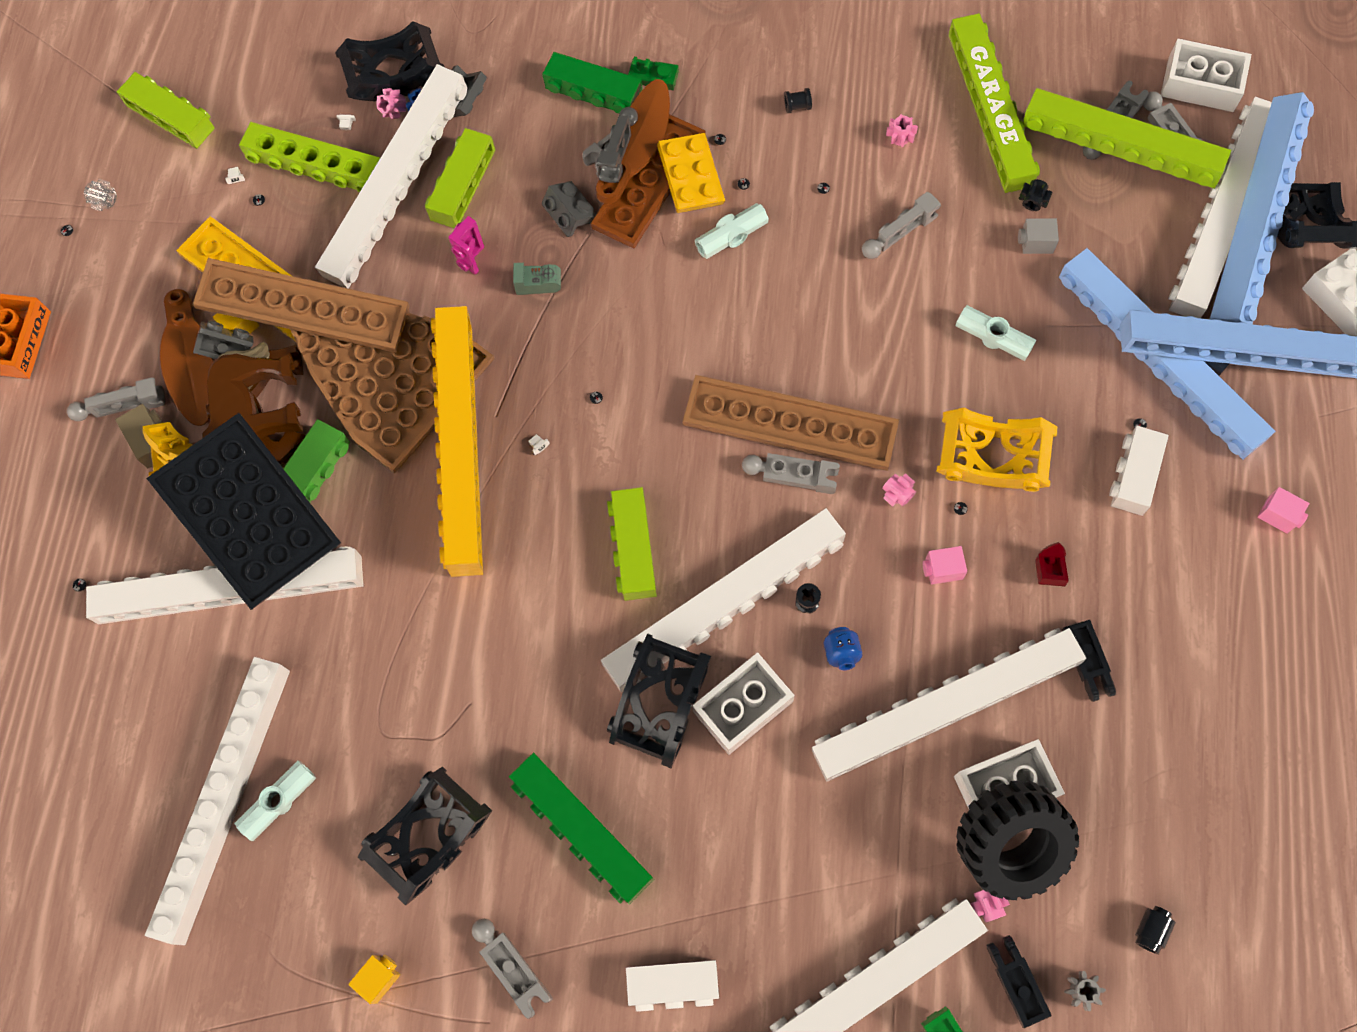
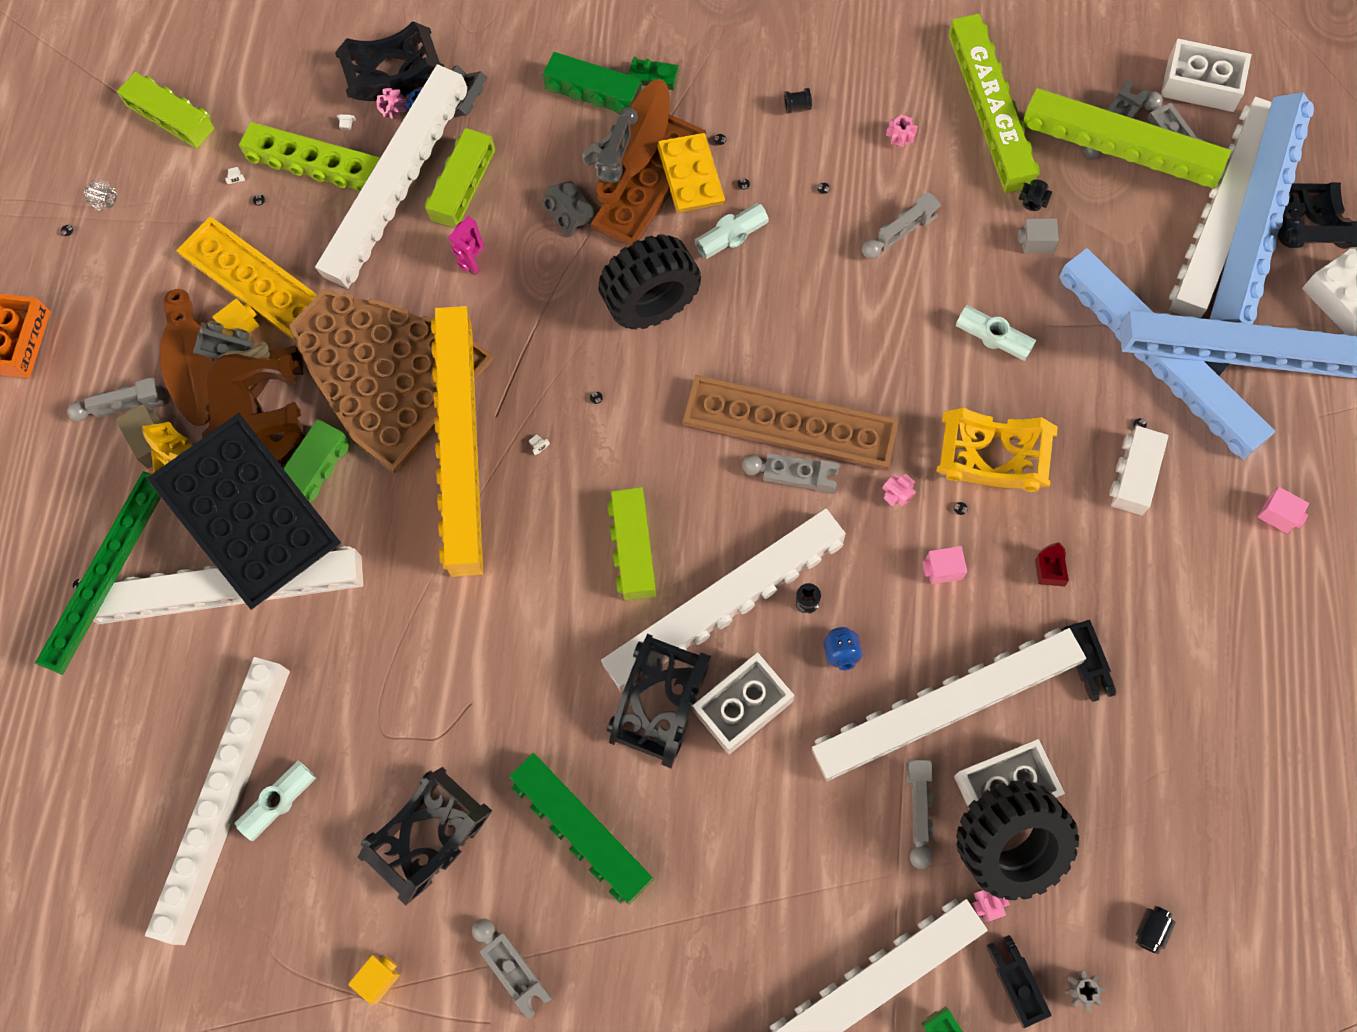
medium nougat plate [193,258,410,352] -> none
sand green leg [513,263,561,295] -> none
white brick [626,960,719,1011] -> none
none -> green tile [35,471,161,675]
none -> black tyre [598,234,701,330]
none -> light grey plate [906,760,933,870]

